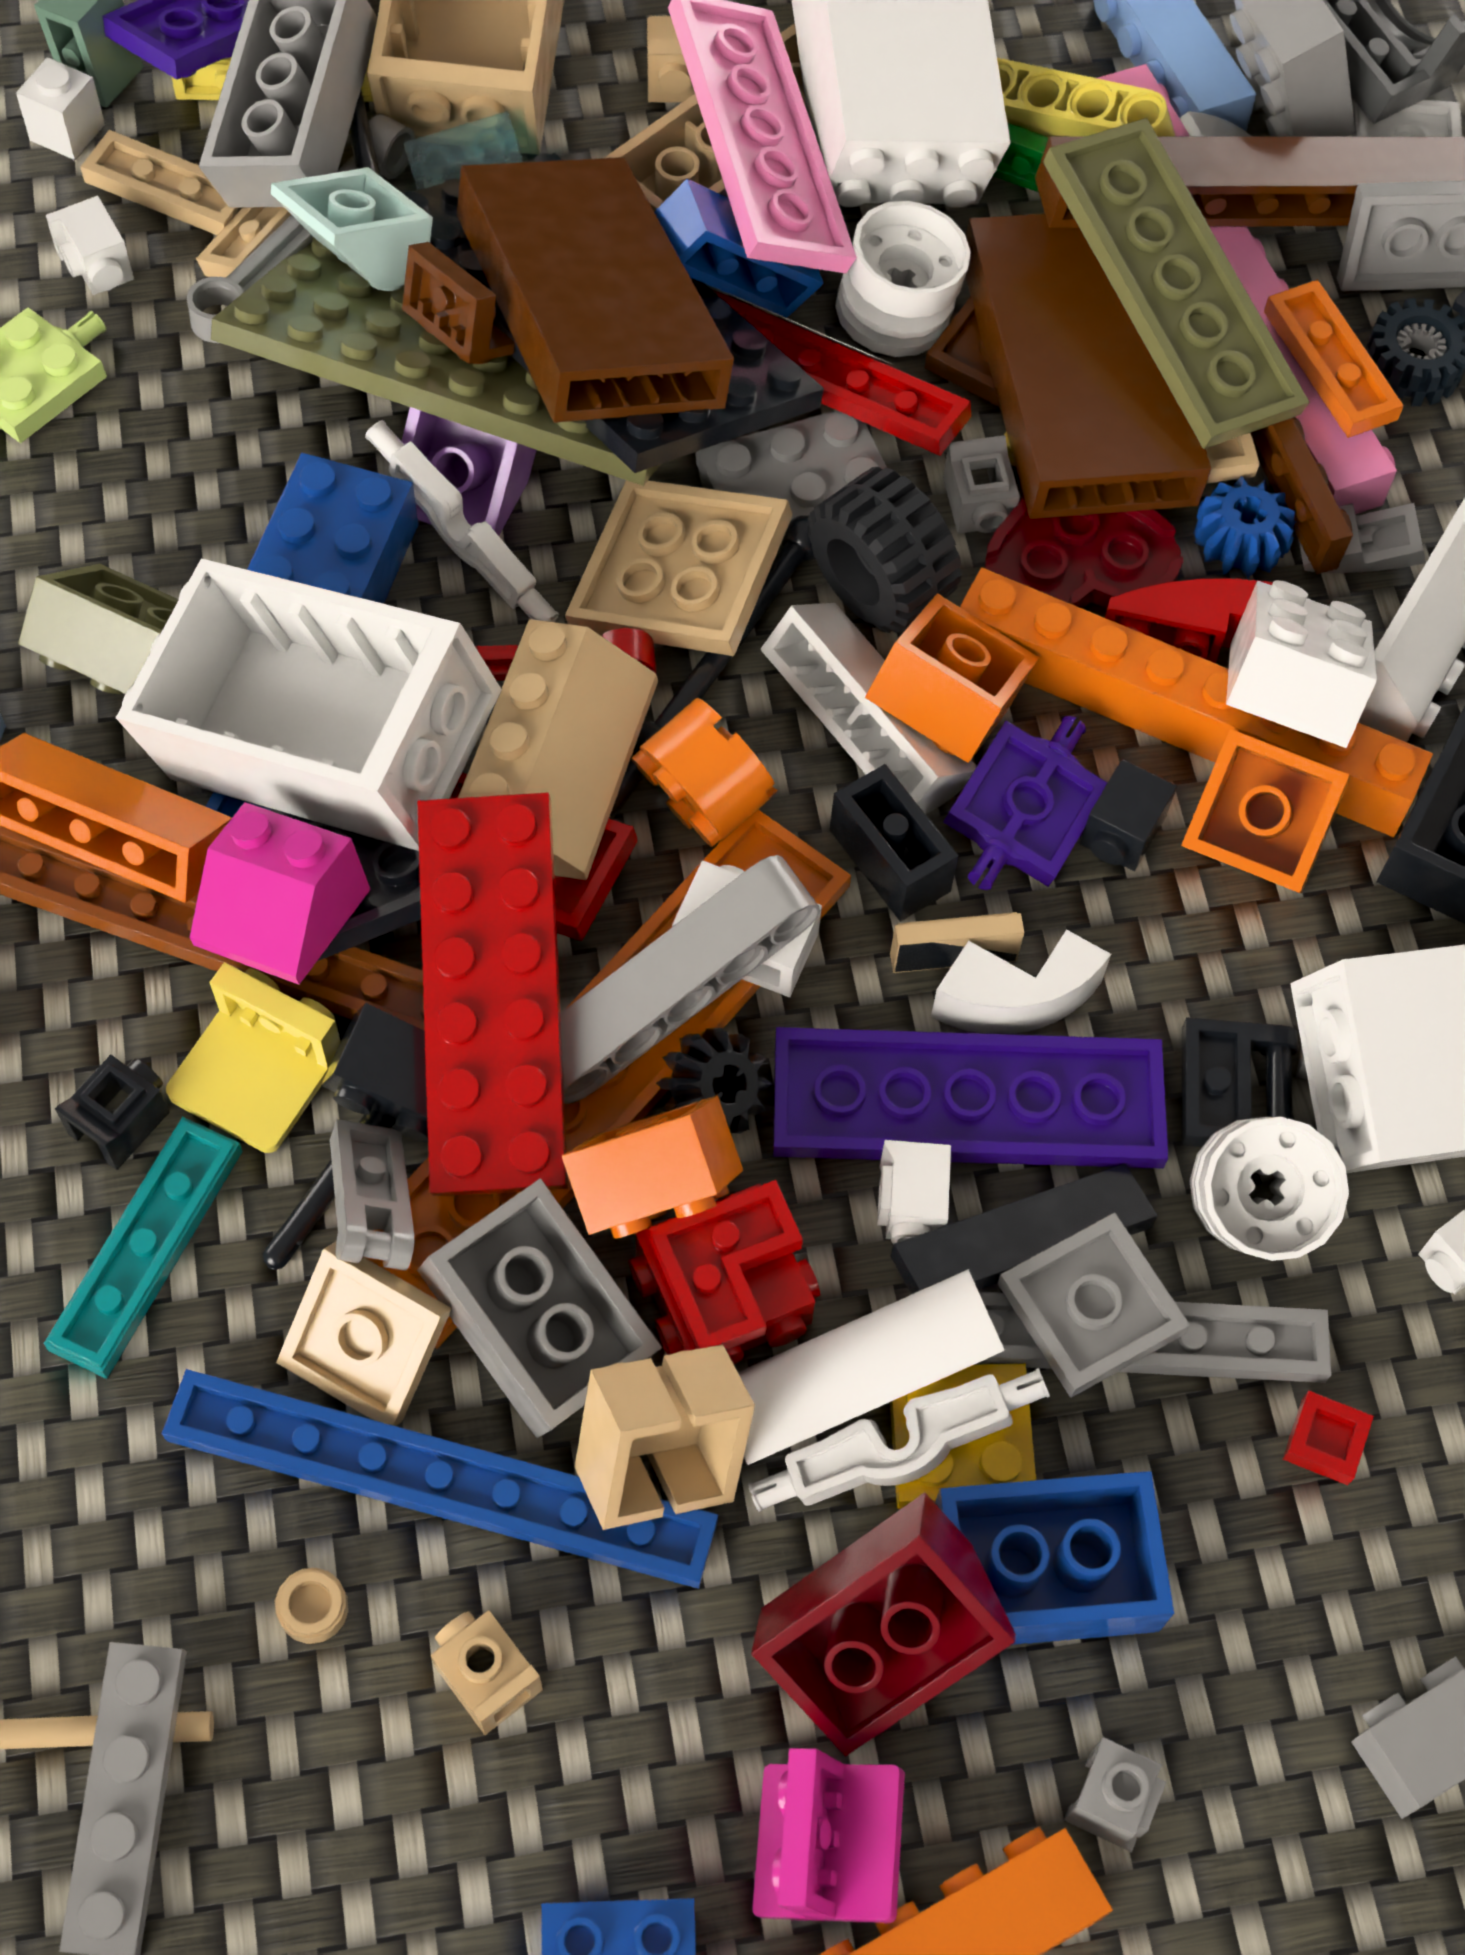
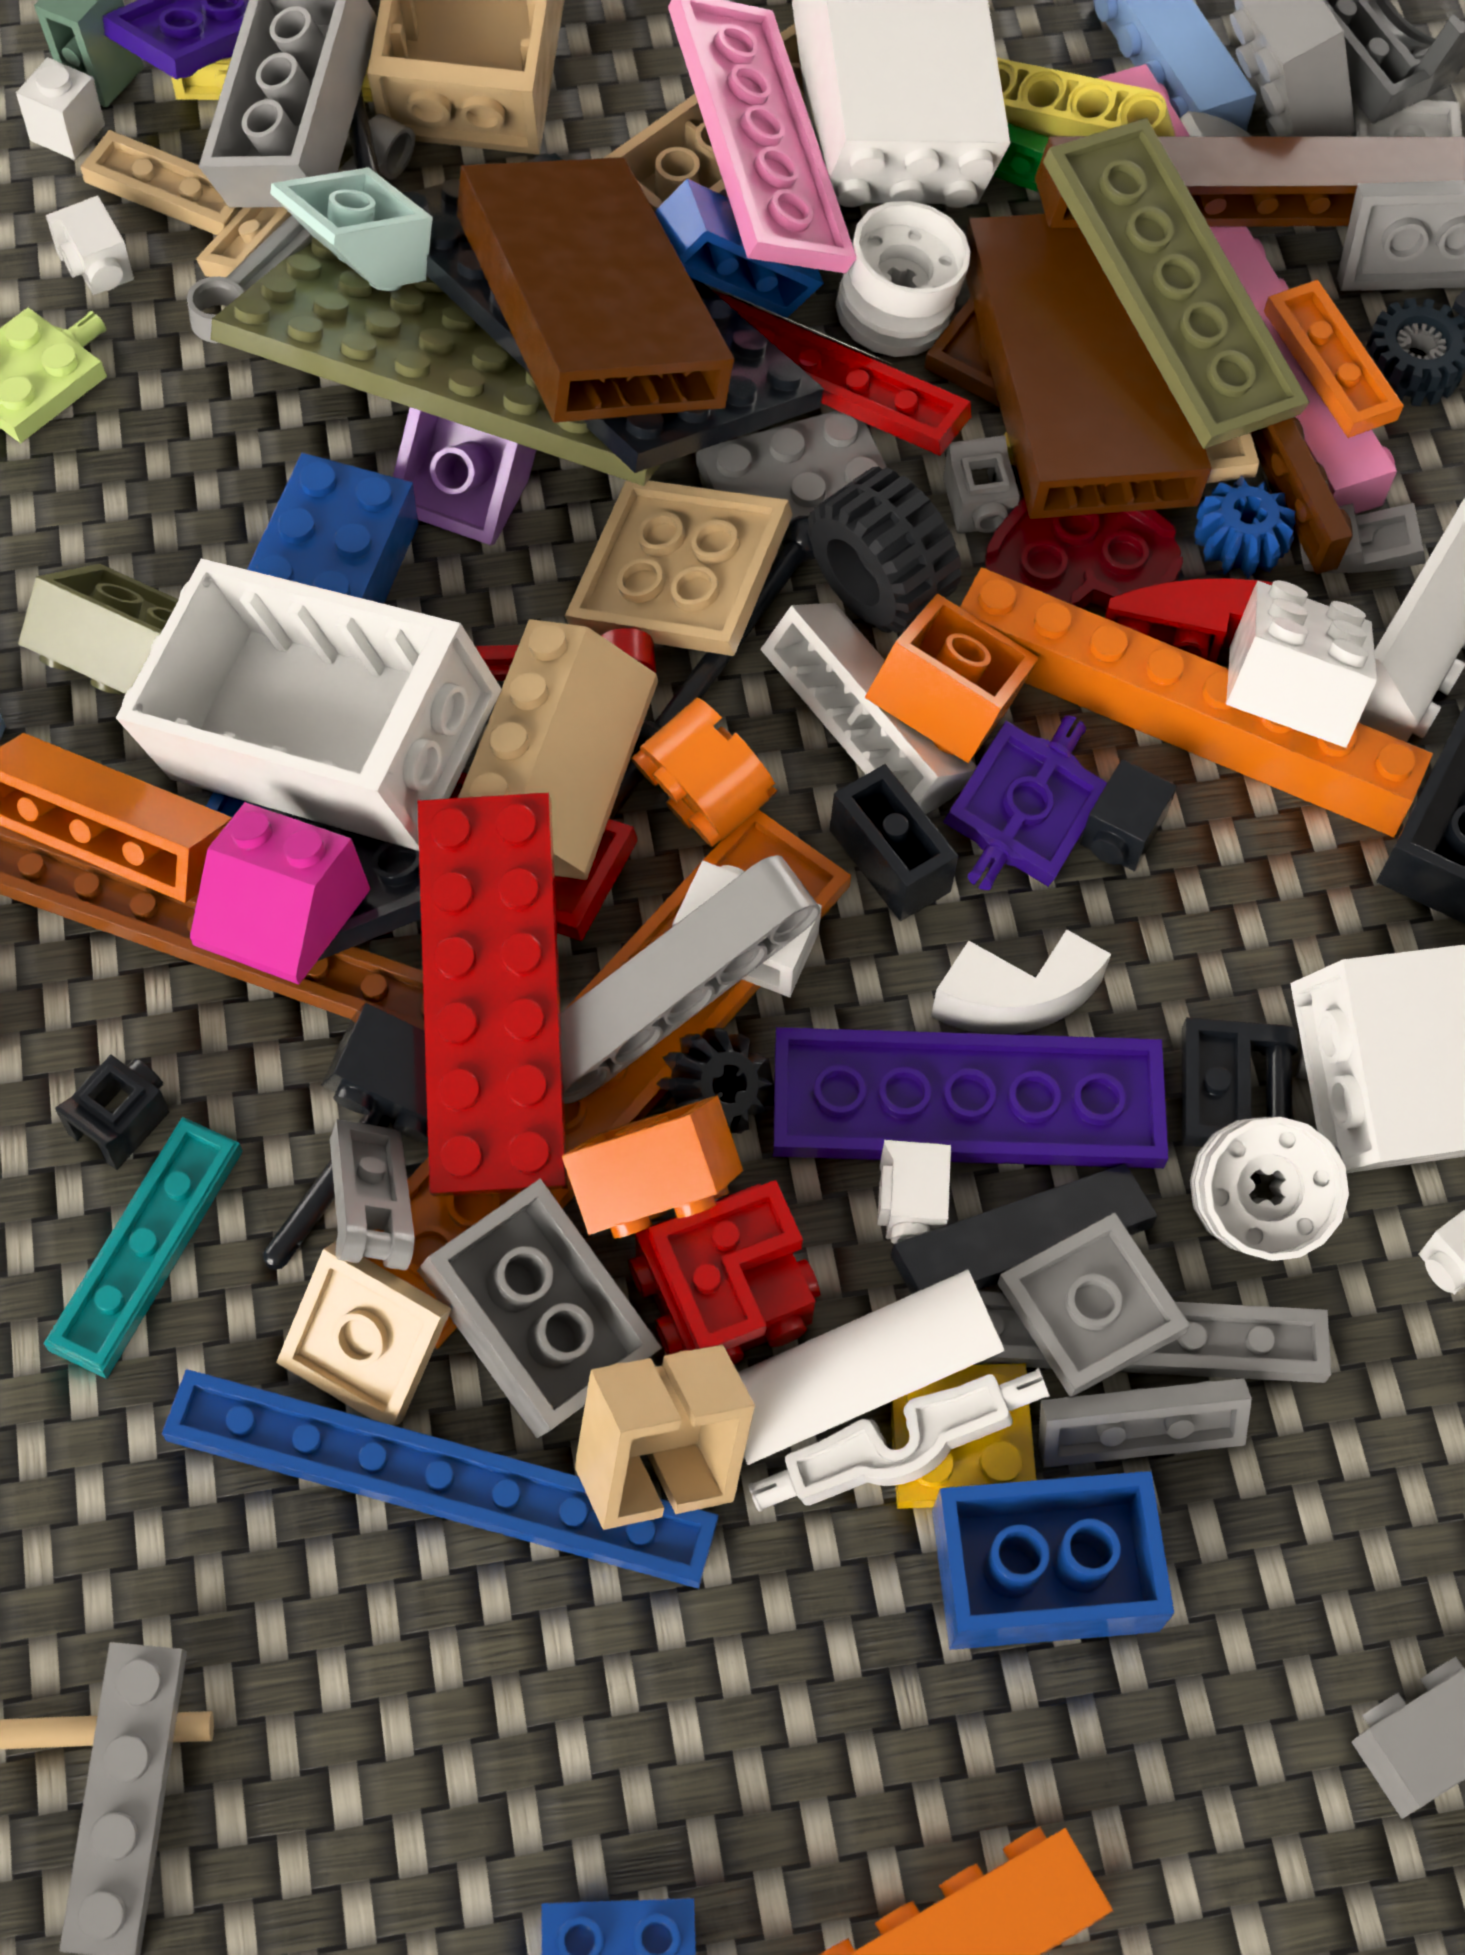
light yellow bracket [166,962,341,1153] -> none
tan tile [275,1568,349,1644] -> none
white piece [365,420,559,622] -> none
reddish brown bracket [402,242,515,364] -> none
clear light blue hinge [403,111,523,190] -> none
tan brick [430,1610,543,1735] -> none
tan bracket [647,16,695,102] -> none
dark red slope [751,1492,1016,1757] -> none
dark pink bracket [752,1749,905,1923] -> none
tan tile [890,912,1025,973] -> none
light grey window [1064,1737,1166,1852] -> none
orange brick [1181,729,1350,894] -> none
red plate [1282,1390,1374,1485] -> none
none -> light grey plate [1038,1378,1252,1468]

